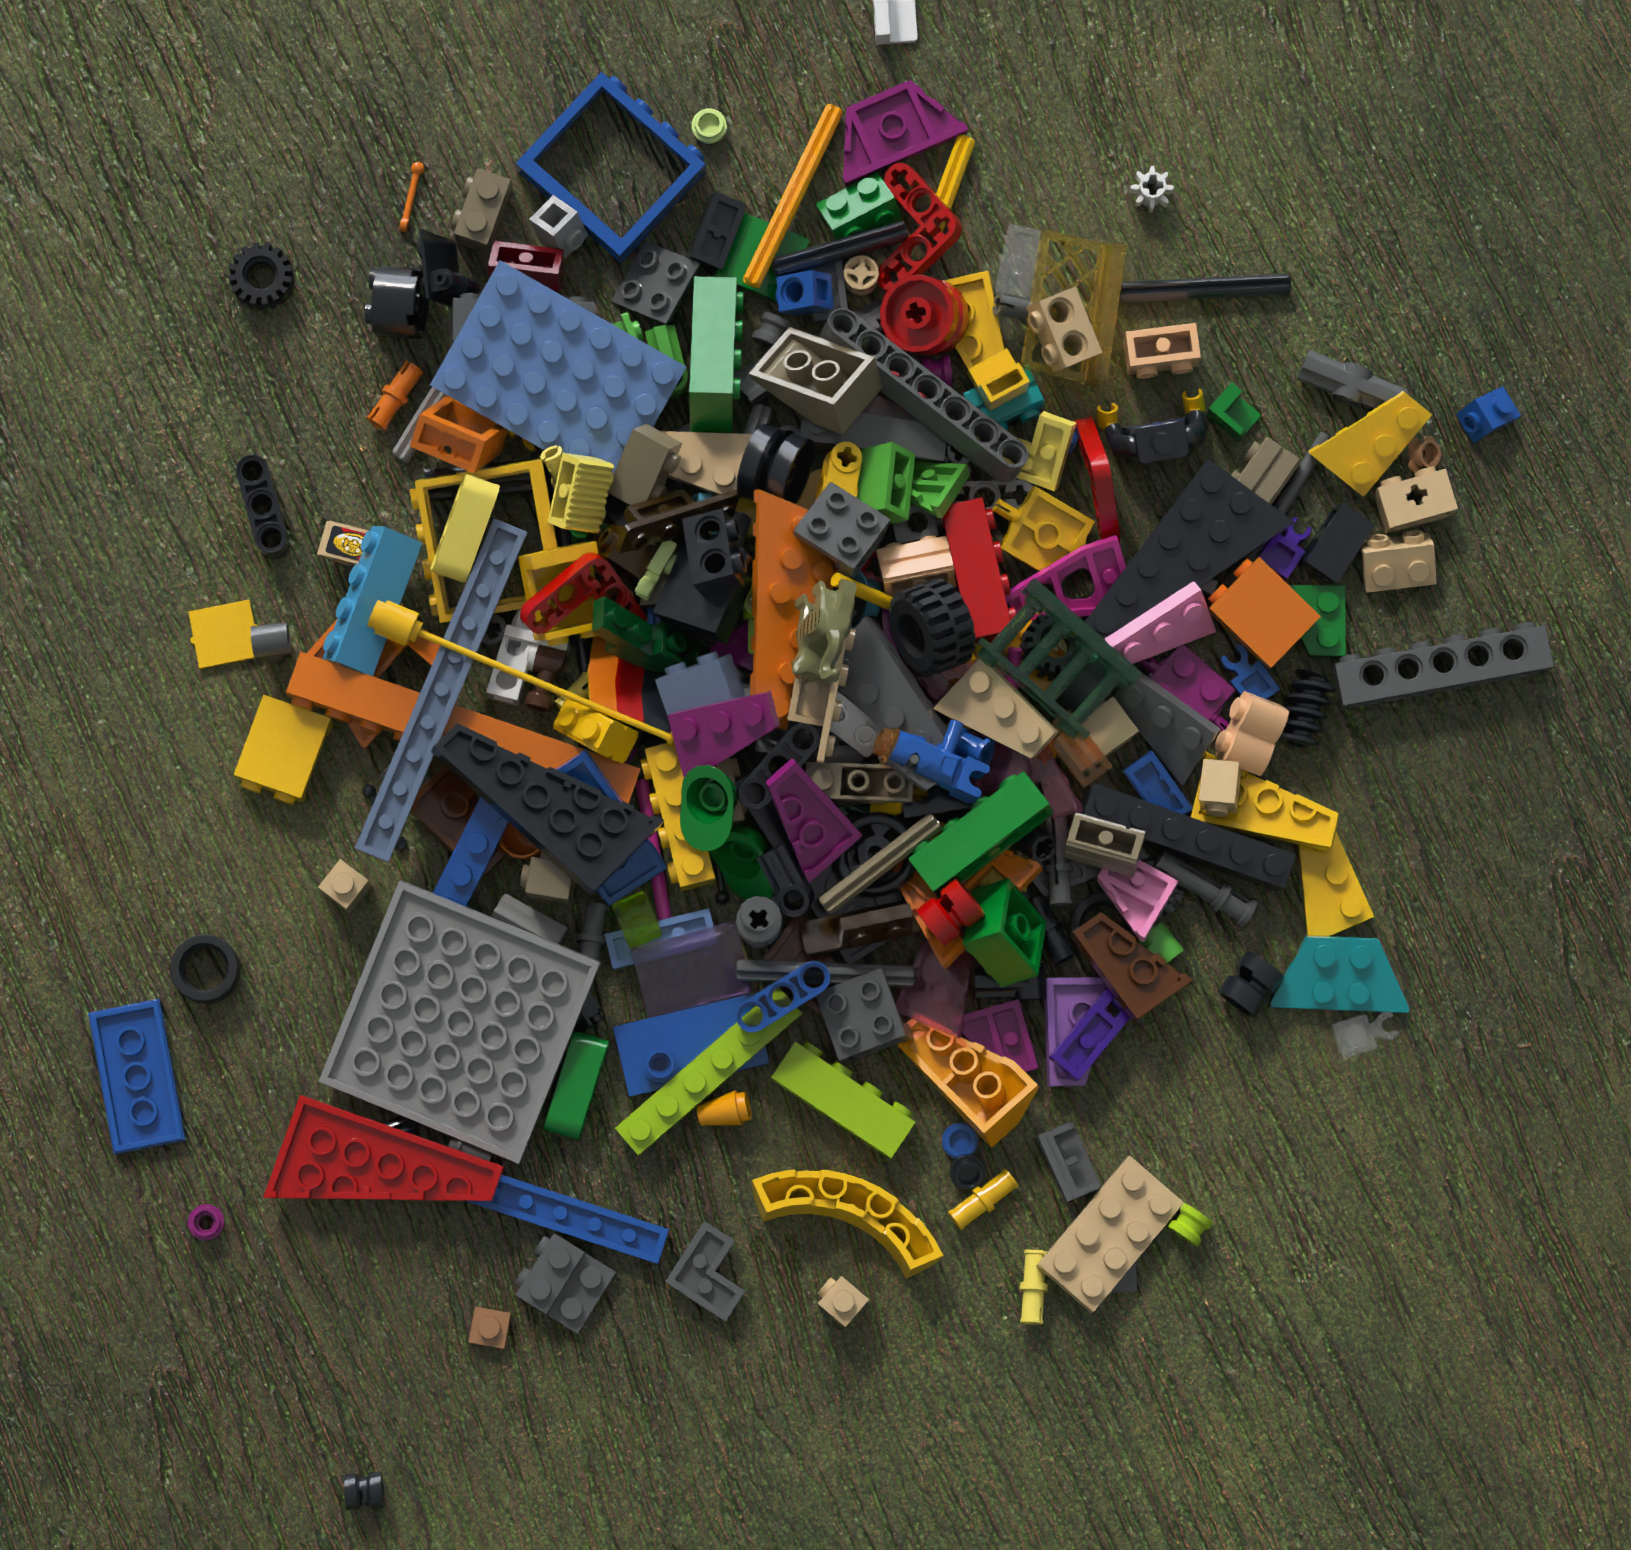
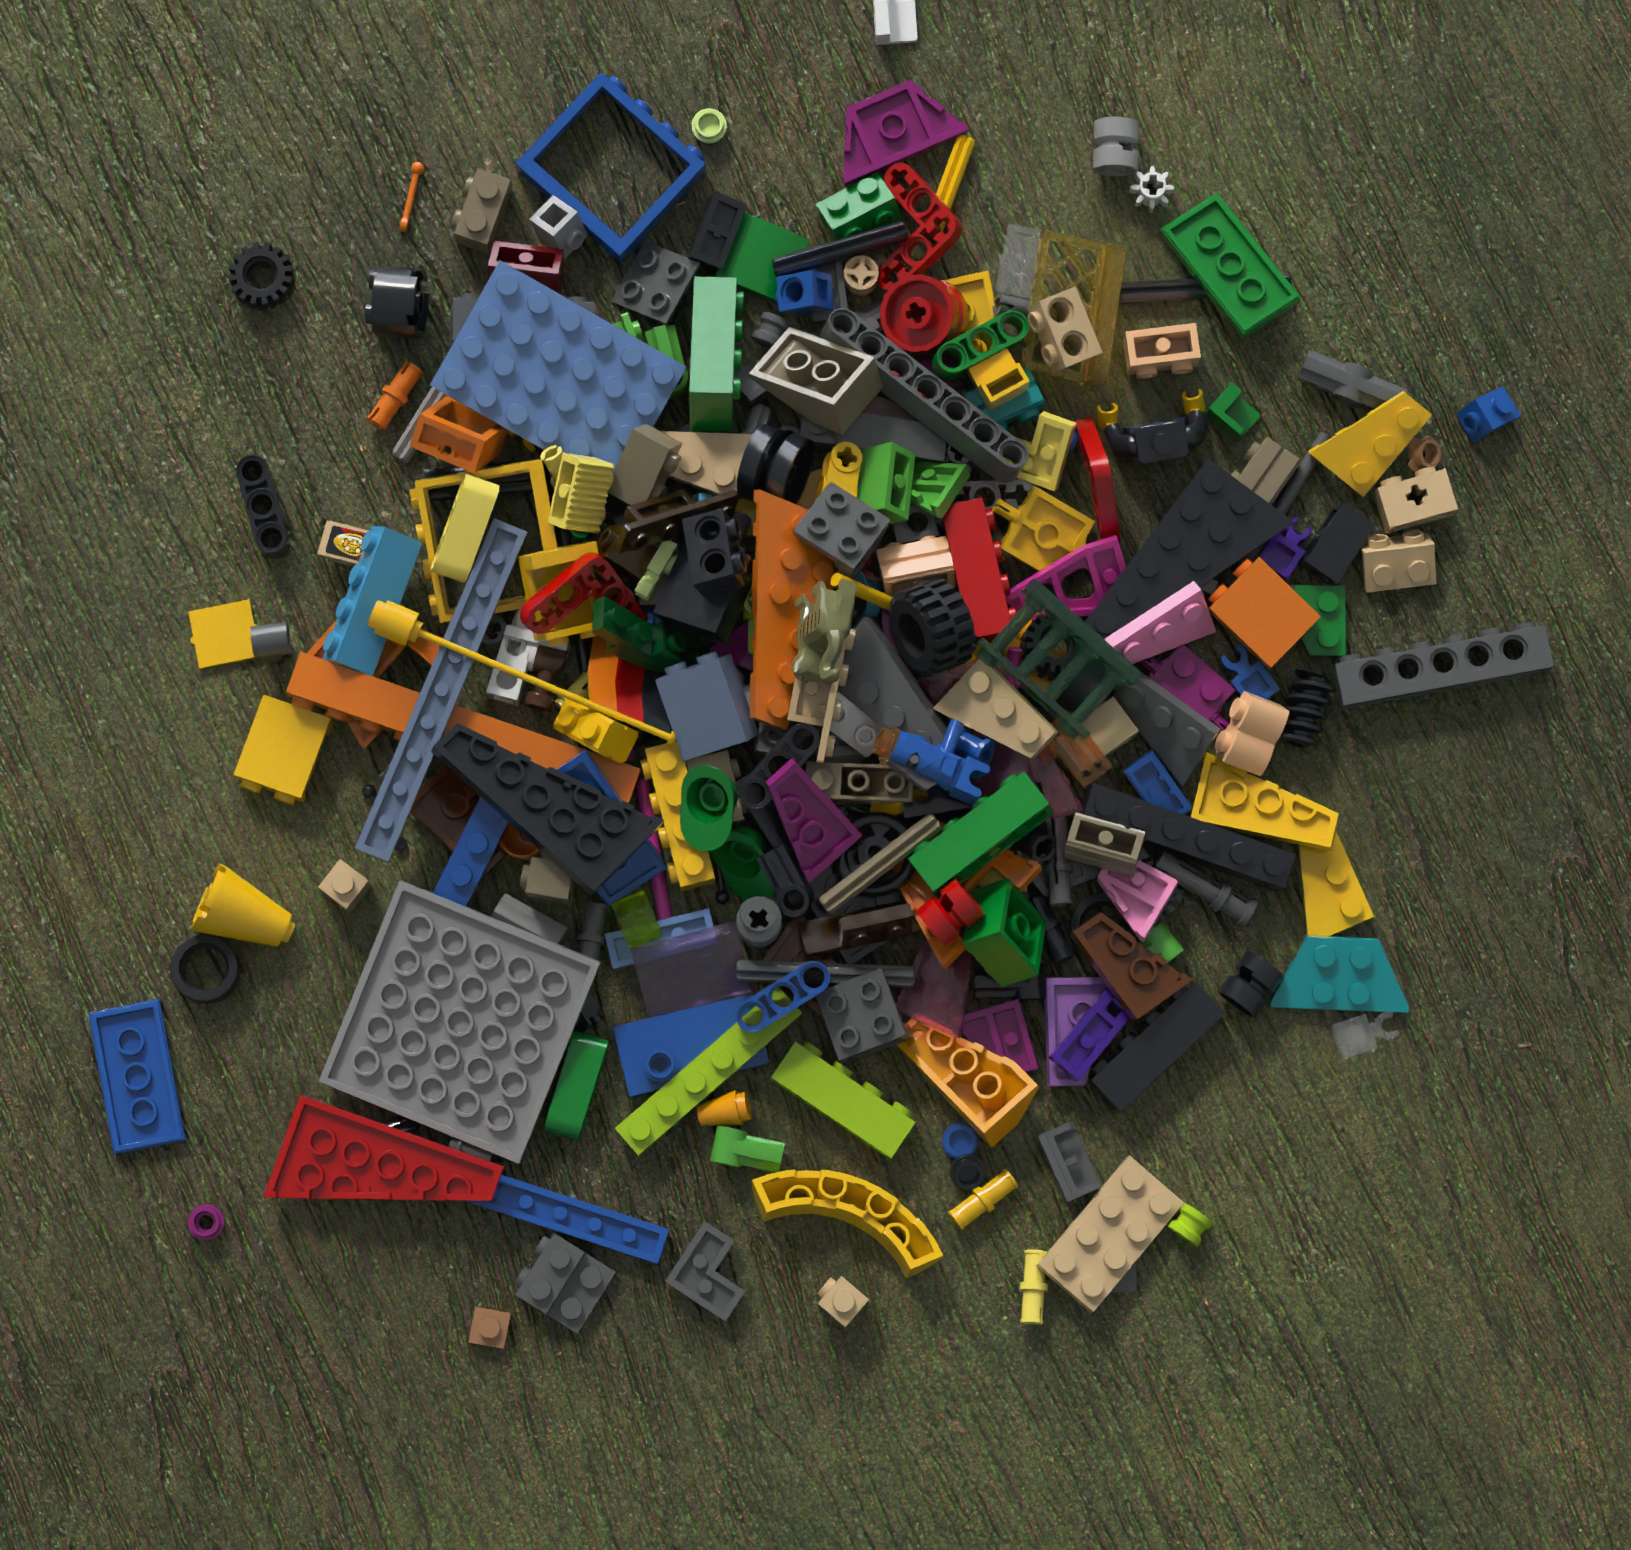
black wheel [344,1471,384,1510] -> none
black hinge [418,229,480,307] -> none
magenta wing [667,691,780,777] -> none
light orange axle [743,104,843,289] -> none
tan brick [1199,759,1242,817] -> none
none -> yellow cone [190,863,295,947]
none -> bright green piece [710,1126,785,1173]
none -> green beam [930,310,1029,381]
none -> black brick [1089,982,1225,1114]
none -> light grey wheel [1093,117,1139,176]
none -> green tile [1160,193,1301,339]

